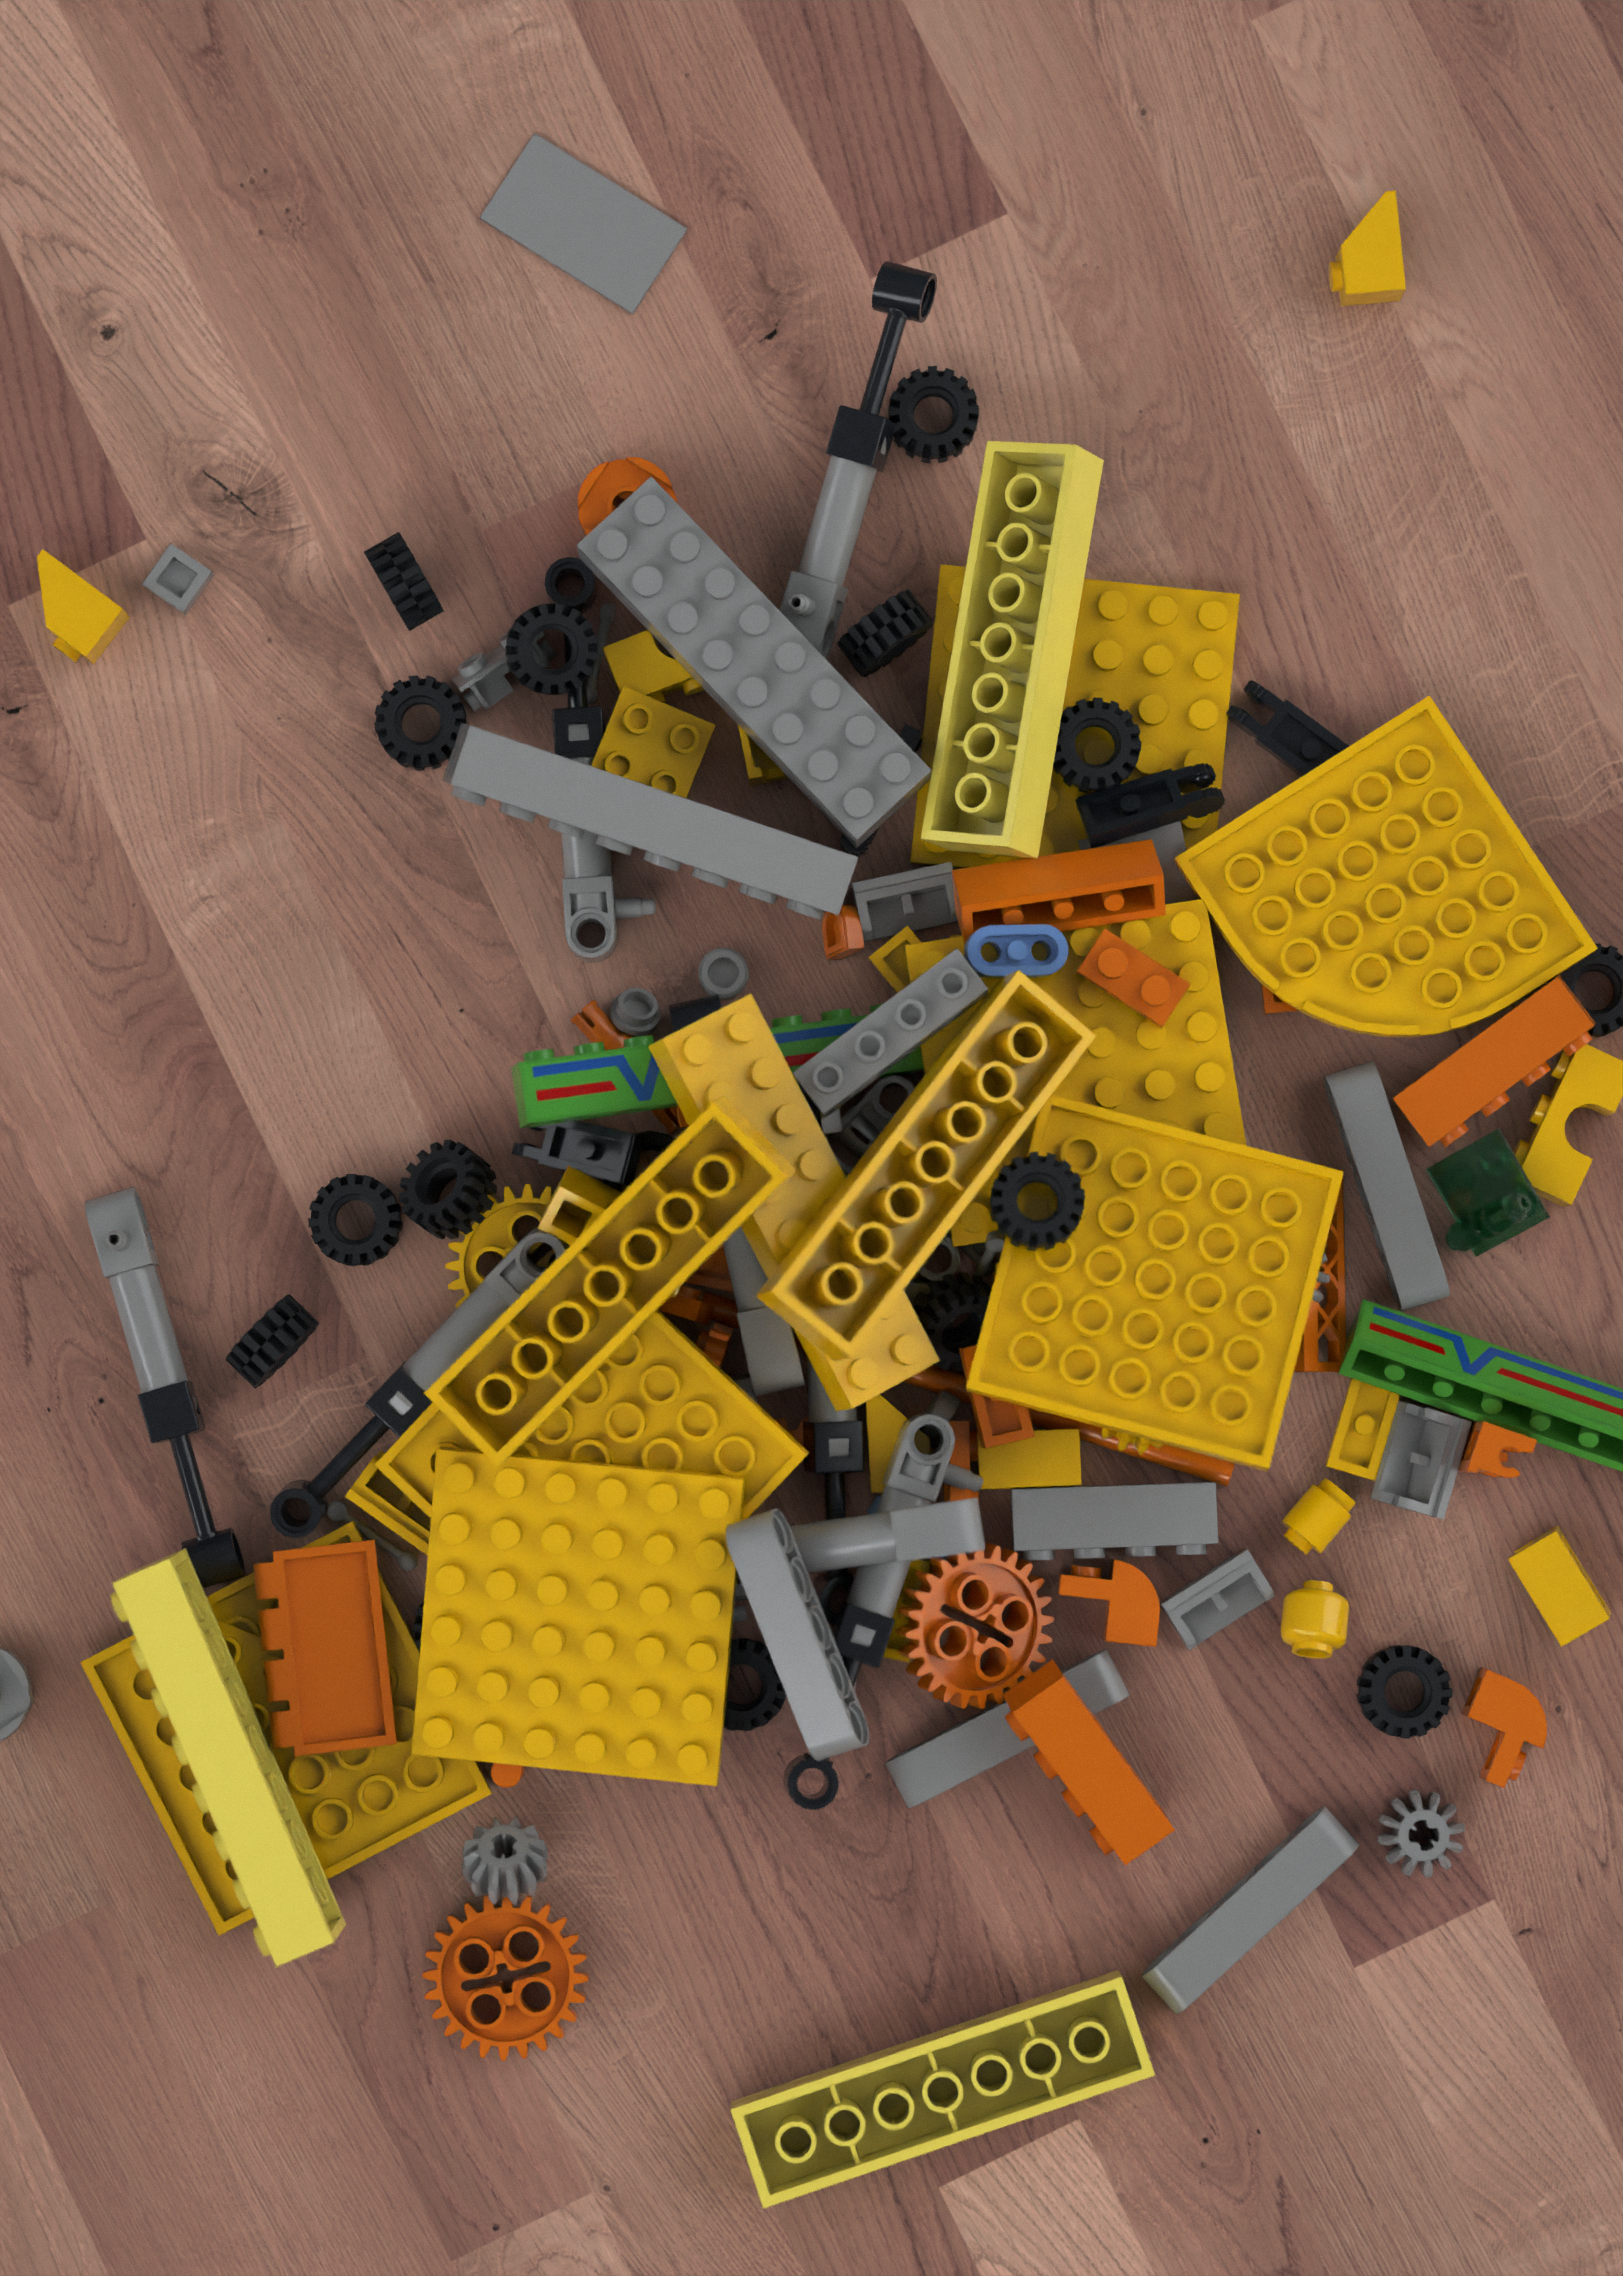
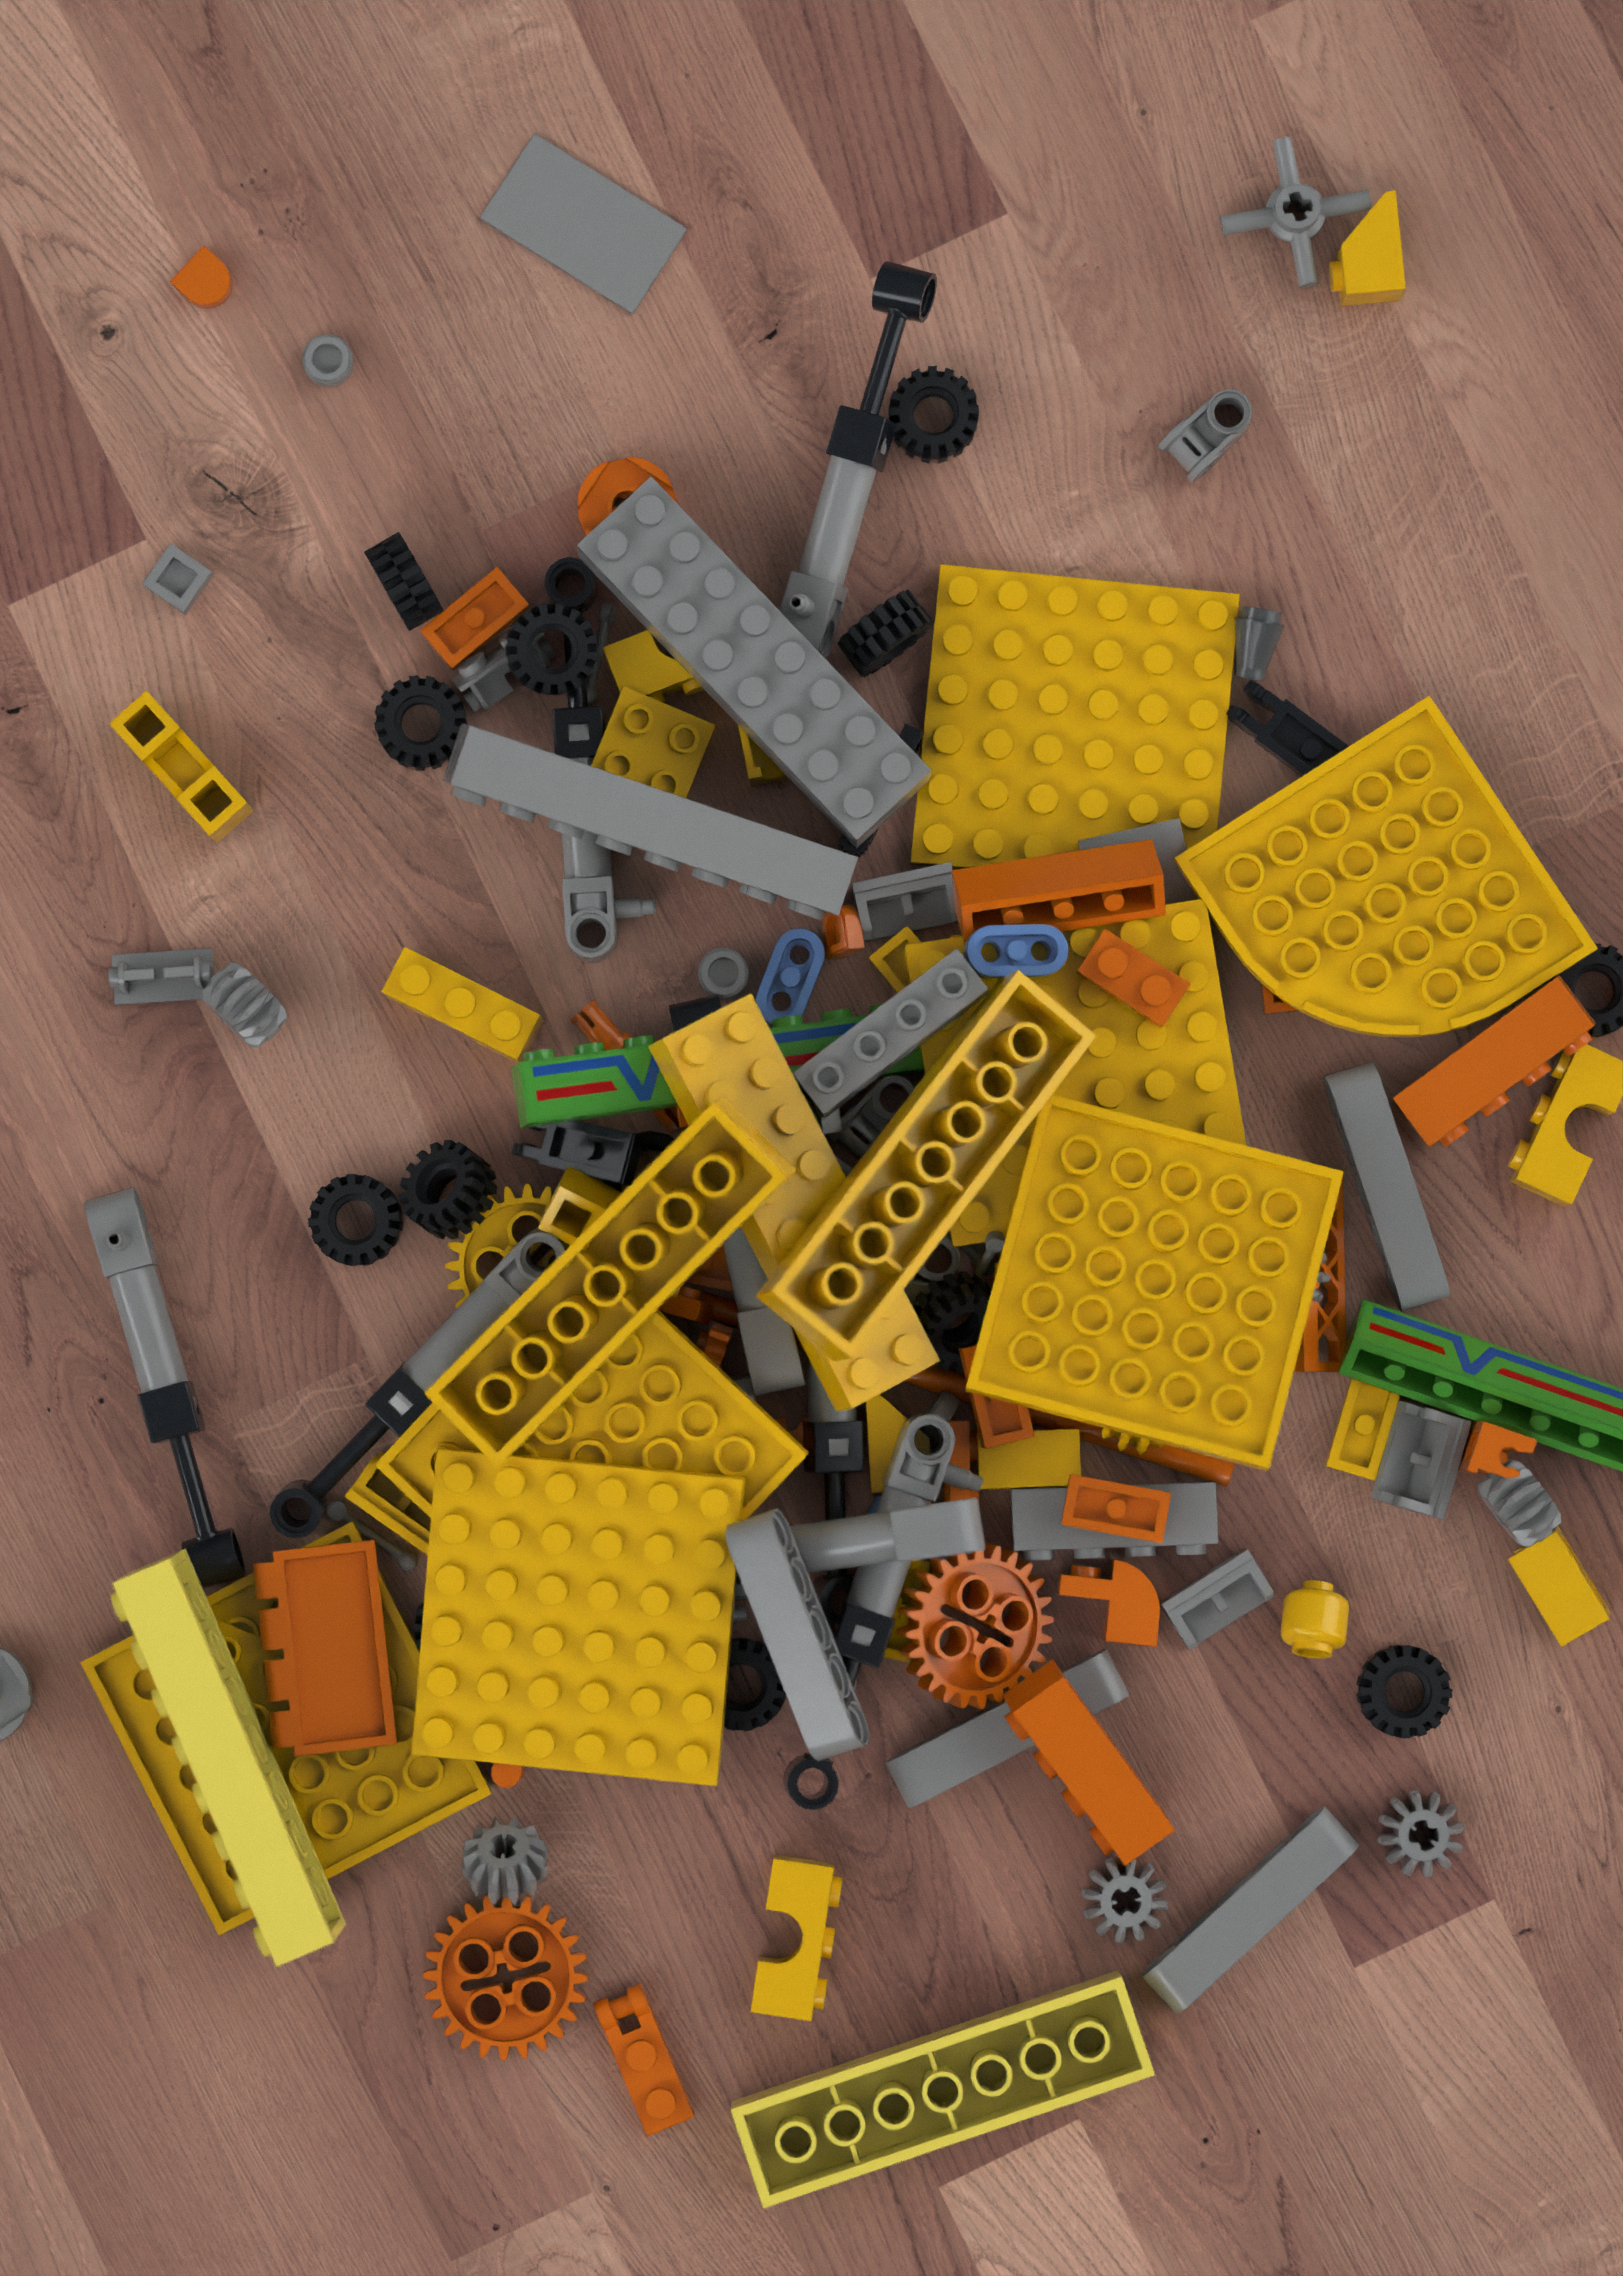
yellow slope [37,549,130,665] -> none
black tyre [225,1294,319,1388] -> none
light grey plate [610,988,661,1036] -> none
light yellow brick [921,441,1104,859] -> none
black tyre [990,1152,1085,1251] -> none
black tyre [1053,697,1141,793] -> none
black hinge [1075,763,1225,848] -> none
yellow brick [1282,1477,1356,1555] -> none
clear green hinge [1426,1128,1550,1256] -> none
orange brick [1461,1667,1547,1788] -> none
none -> yellow arch [109,690,254,844]
none -> light grey hinge [109,948,214,1005]
none -> orange tile [170,245,232,309]
none -> light grey gear [202,963,287,1048]
none -> light grey tile [302,334,354,387]
none -> yellow arch [381,946,544,1063]
none -> orange plate [420,567,530,672]
none -> orange plate [593,1983,695,2137]
none -> yellow arch [750,1854,843,2021]
none -> medium blue plate [756,928,825,1025]
none -> orange plate [1060,1474,1171,1543]
none -> light grey gear [1081,1857,1169,1943]
none -> light grey piece [1158,389,1252,483]
none -> light grey bar [1220,137,1371,289]
none -> dark grey cone [1235,606,1284,681]
none -> light grey gear [1478,1460,1561,1547]

